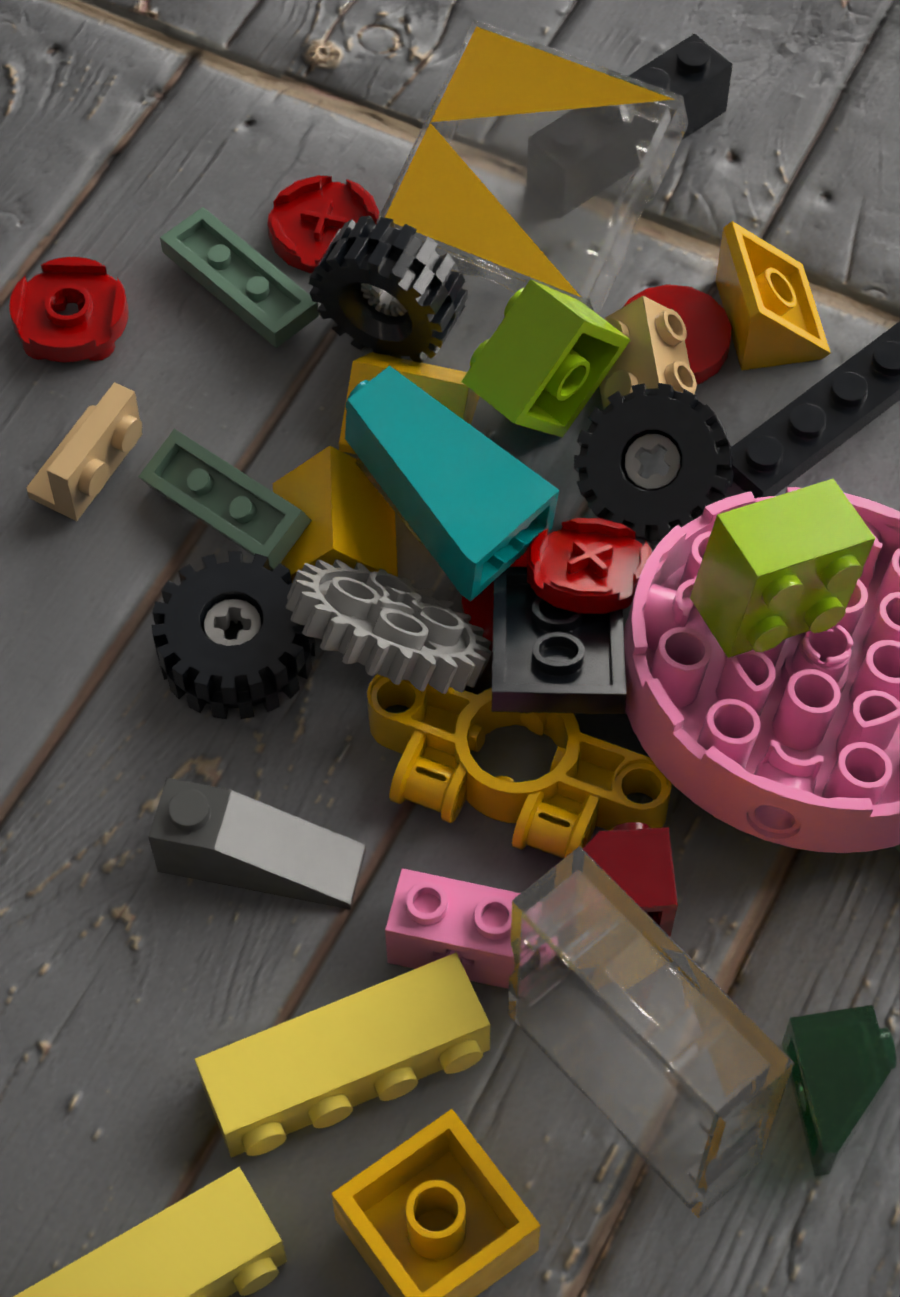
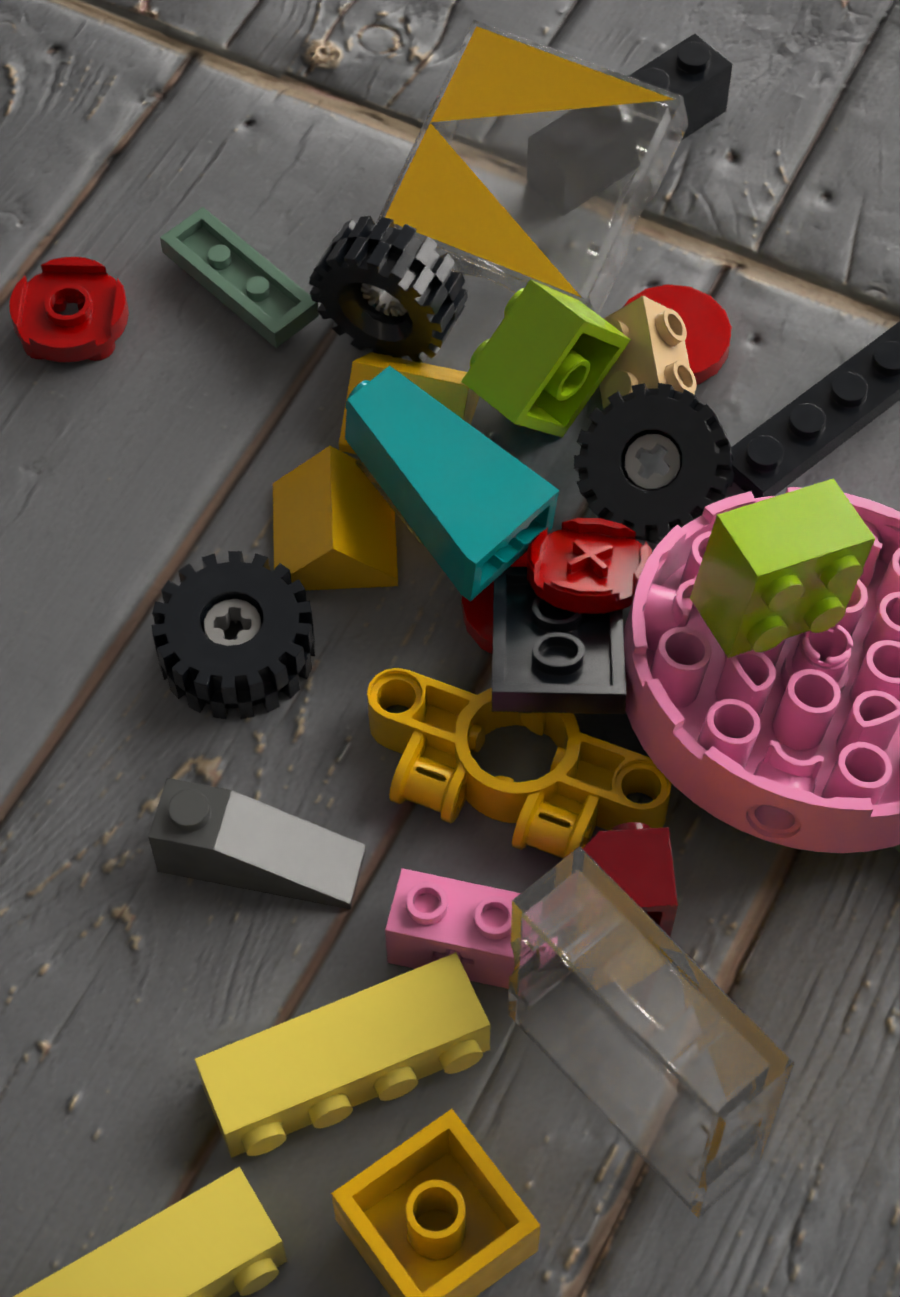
tan bracket [27,382,142,521] -> none
sand green plate [138,429,312,569] -> none
red tile [267,175,380,273] -> none
light grey gear [285,559,492,694] -> none
yellow slope [716,221,831,370] -> none
clear green slope [782,1005,896,1176] -> none

